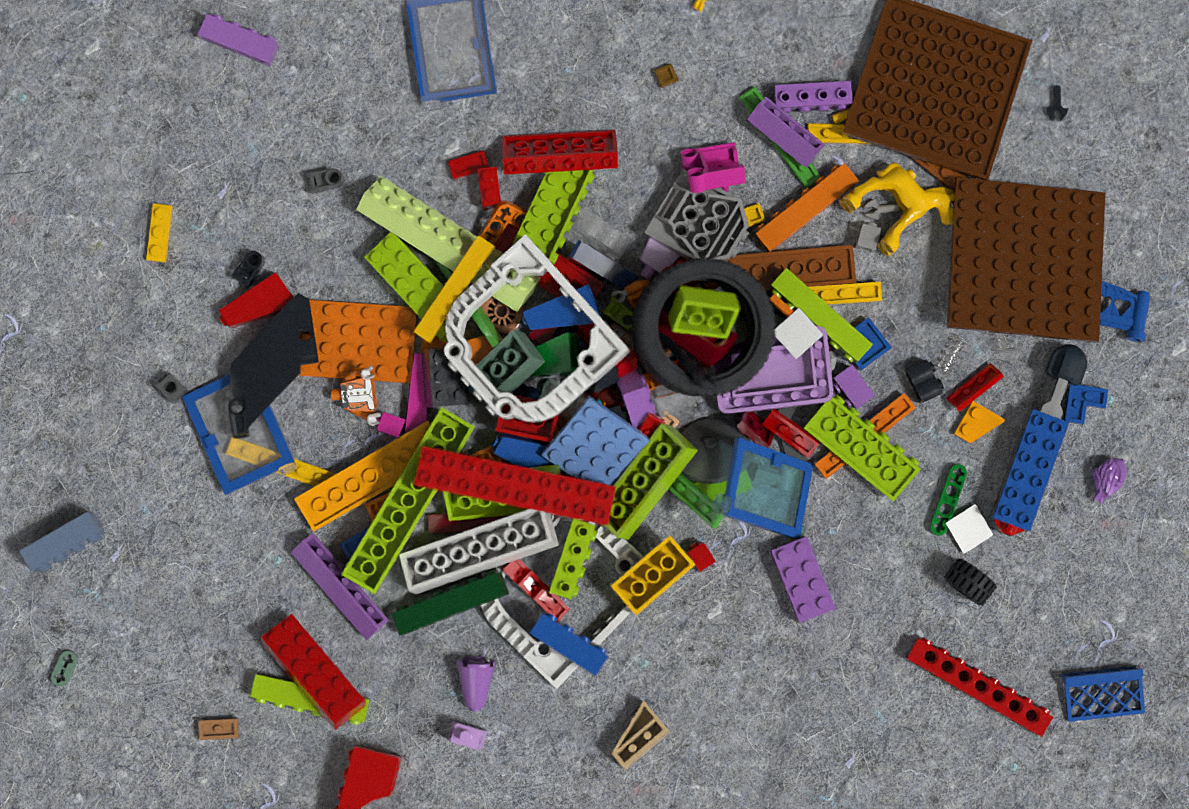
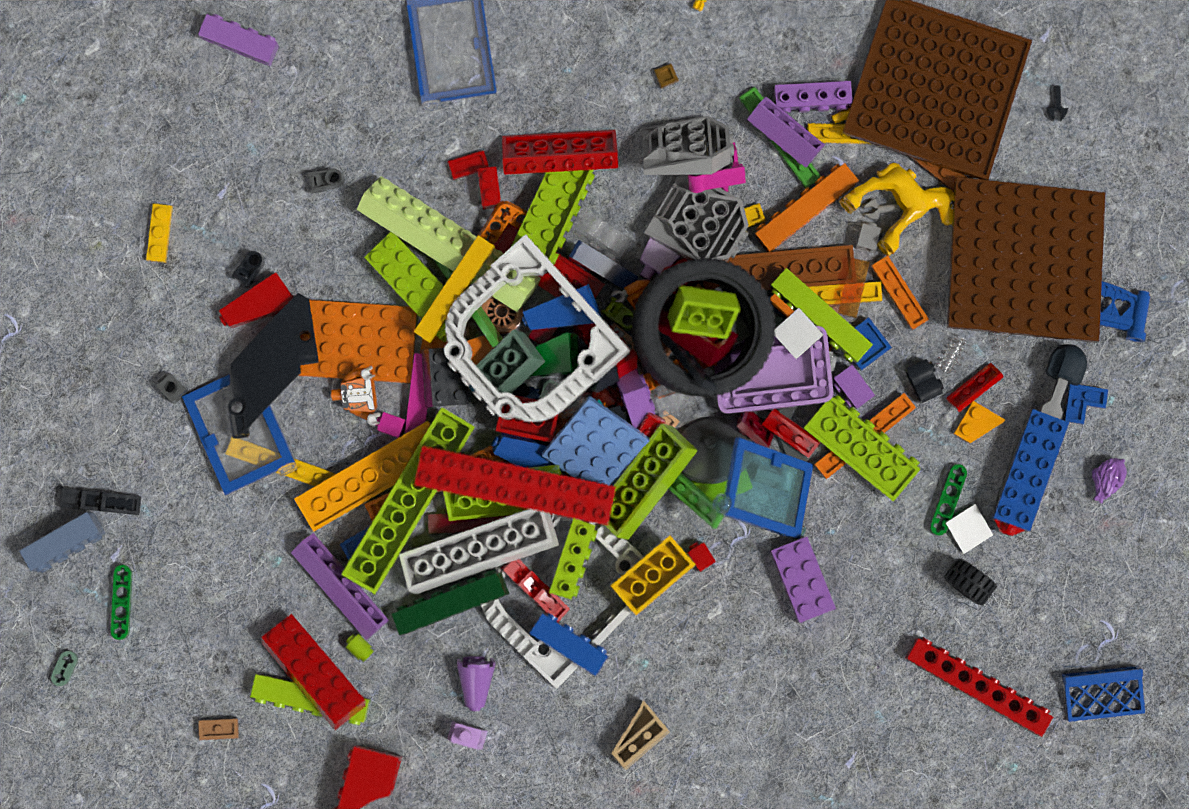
none -> black slope [59,488,141,515]
none -> green beam [111,565,133,640]
none -> lime brick [345,634,374,662]
none -> light grey hinge [642,116,734,175]
none -> clear orange tile [838,258,870,318]
none -> orange plate [871,255,929,330]

